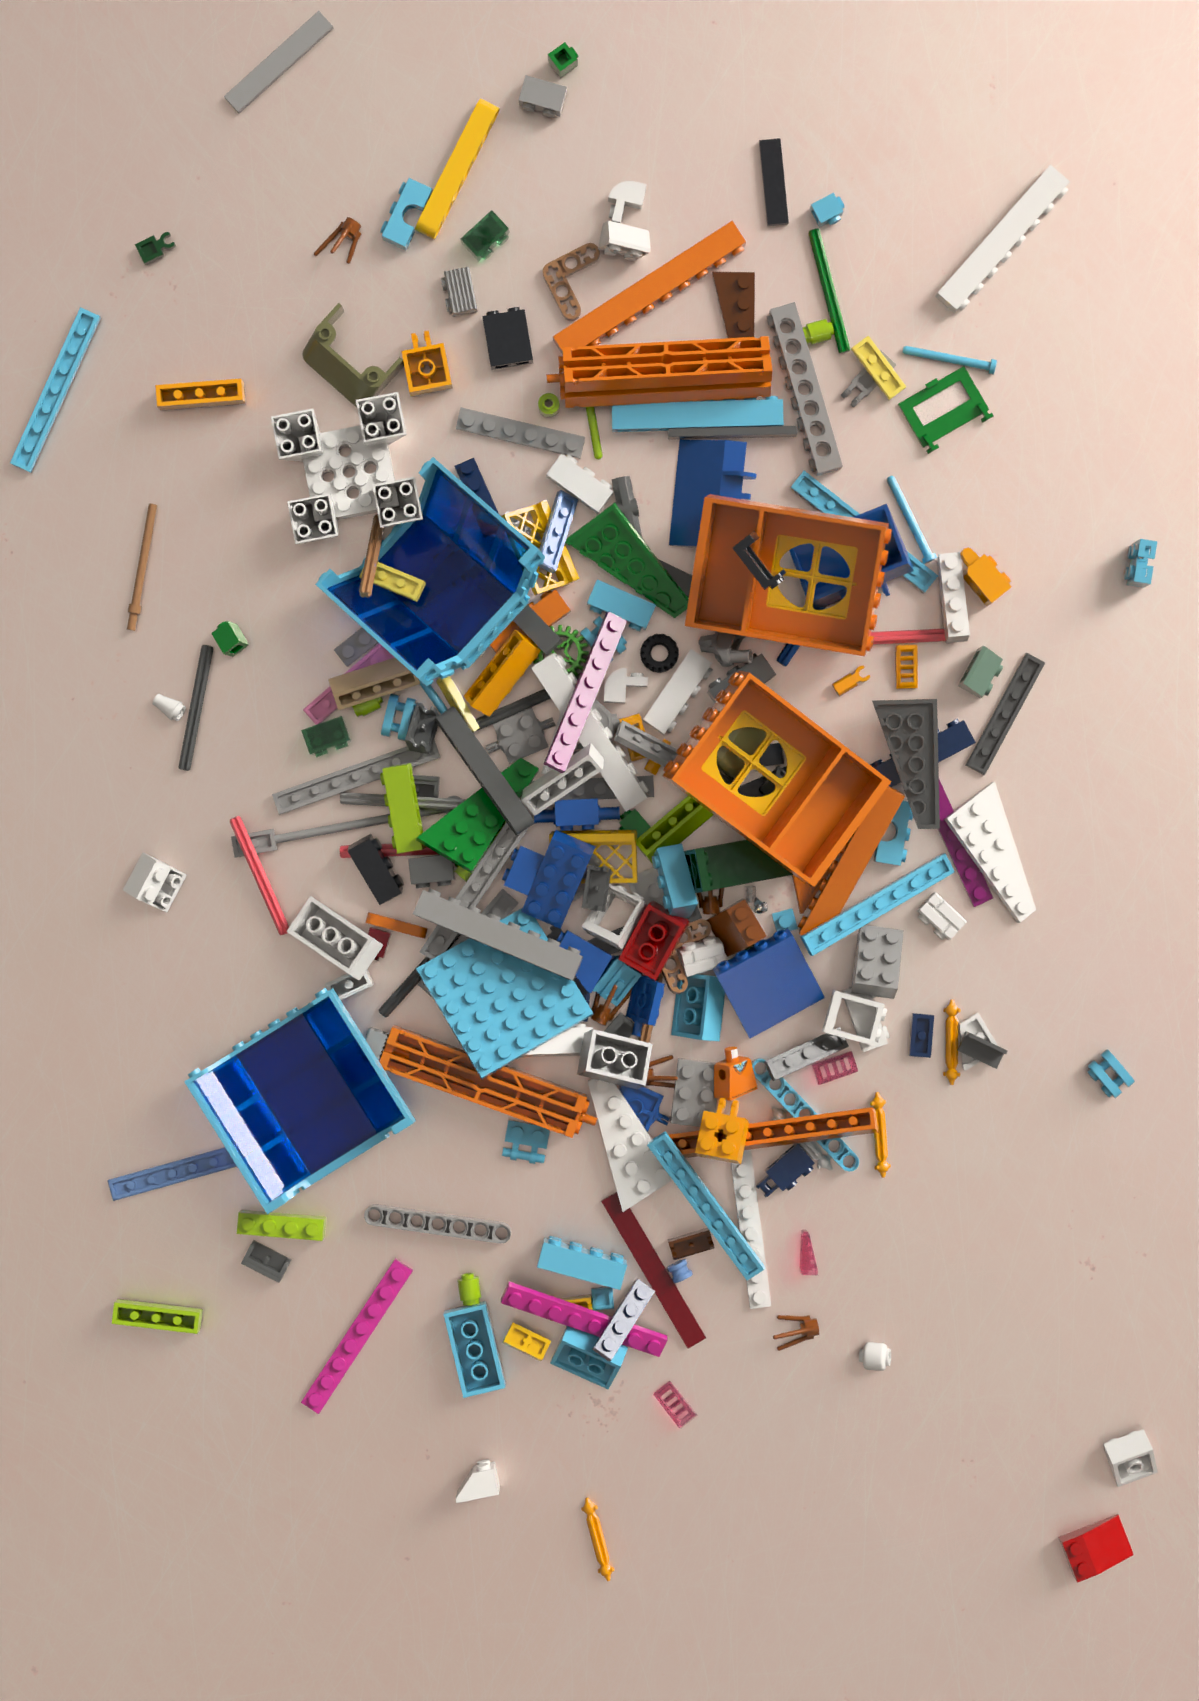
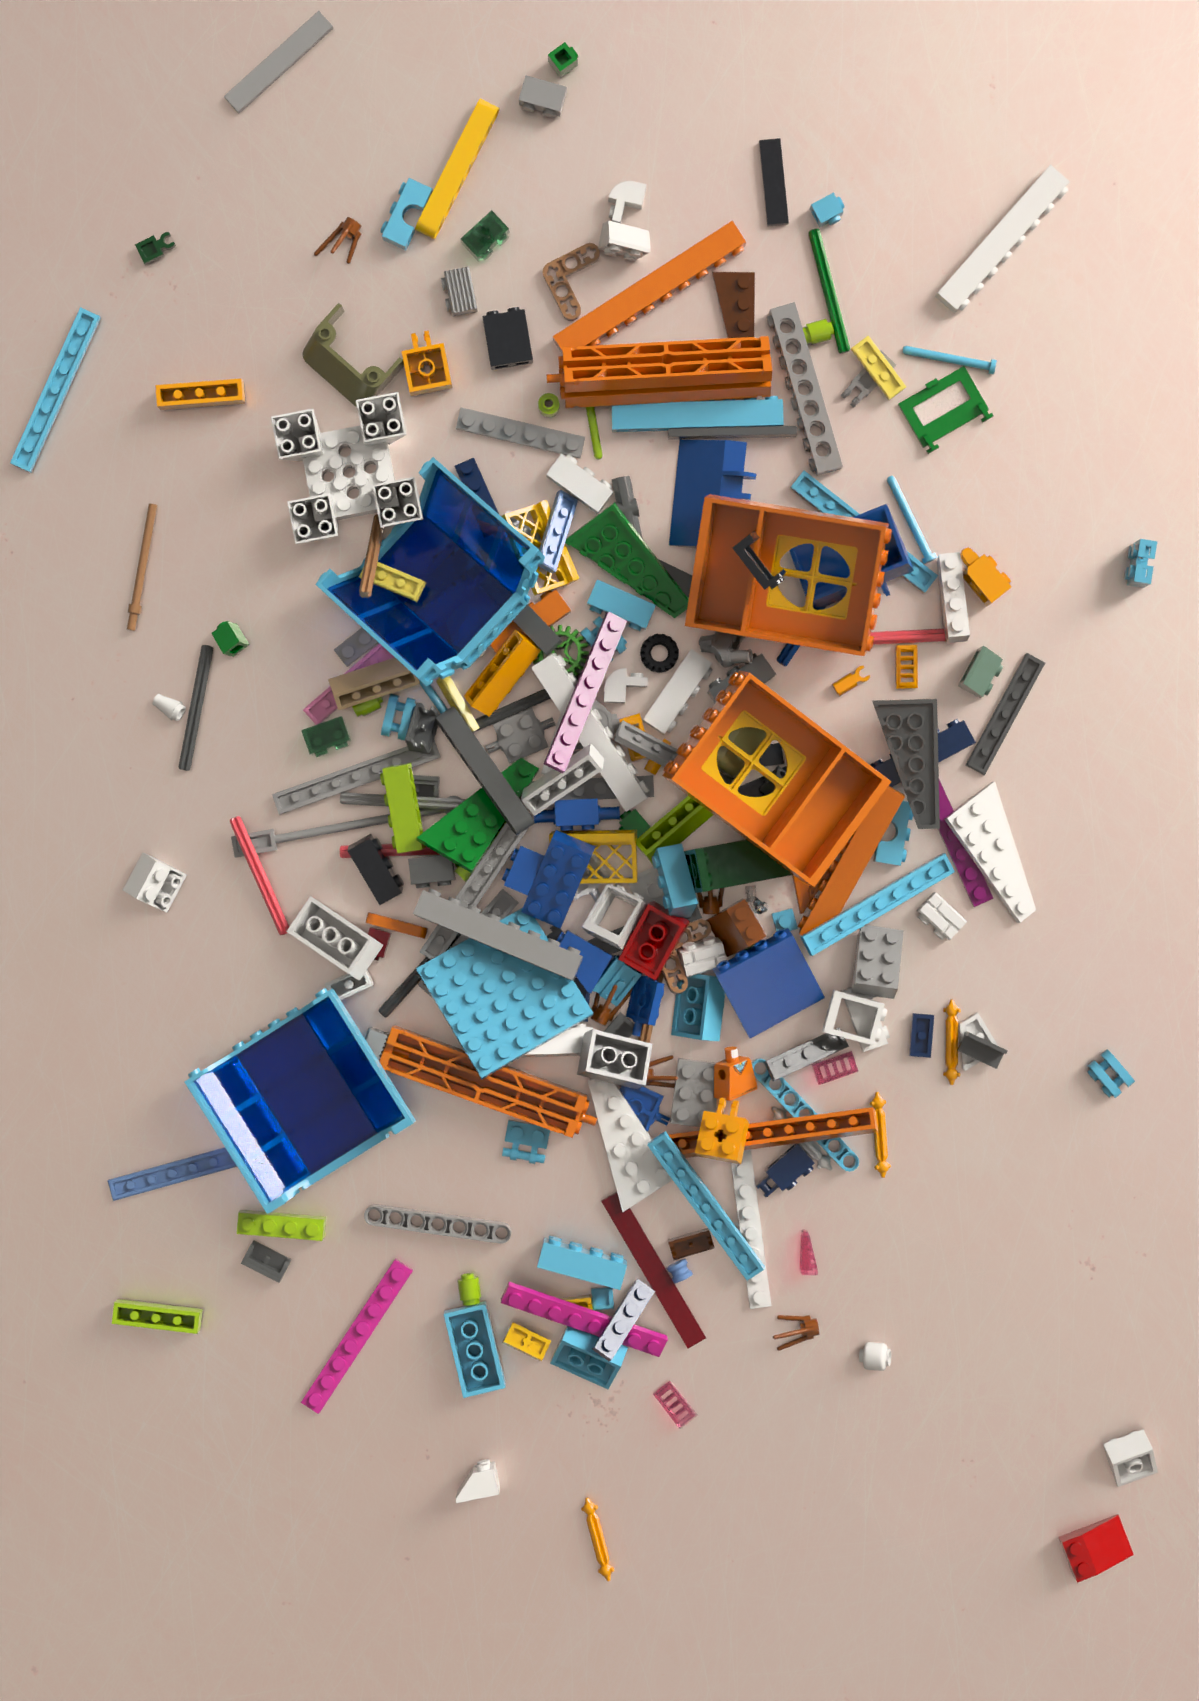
dark grey hinge [582,865,612,912] -> none

